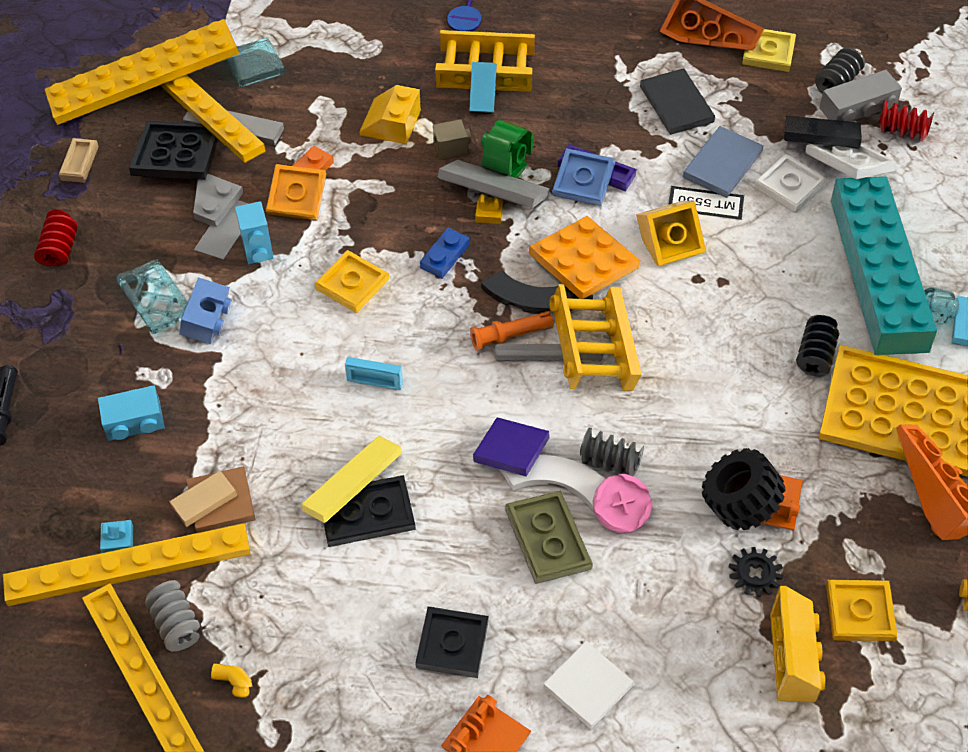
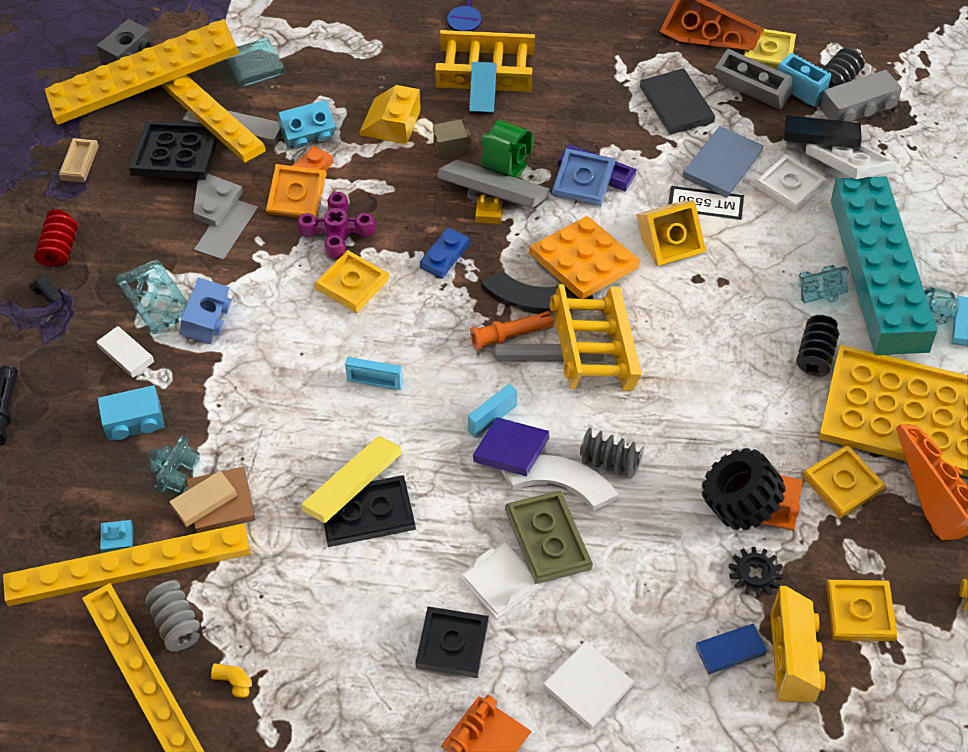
medium azure brick [235,201,274,264] -> none
bright pink tile [592,474,652,533] -> none
red piece [878,101,934,142] -> none
none -> black tile [29,275,61,302]
none -> dark grey brick [96,19,154,65]
none -> white tile [97,326,154,378]
none -> clear light blue hips [147,435,201,493]
none -> medium azure brick [278,100,336,148]
none -> magenta gear [297,192,376,260]
none -> white piece [458,542,544,620]
none -> medium azure tile [468,383,517,438]
none -> blue tile [695,623,767,675]
none -> light grey brick [715,49,793,110]
none -> medium azure brick [777,53,831,107]
none -> clear light blue hips [799,265,849,304]
none -> yellow tile [802,444,886,519]

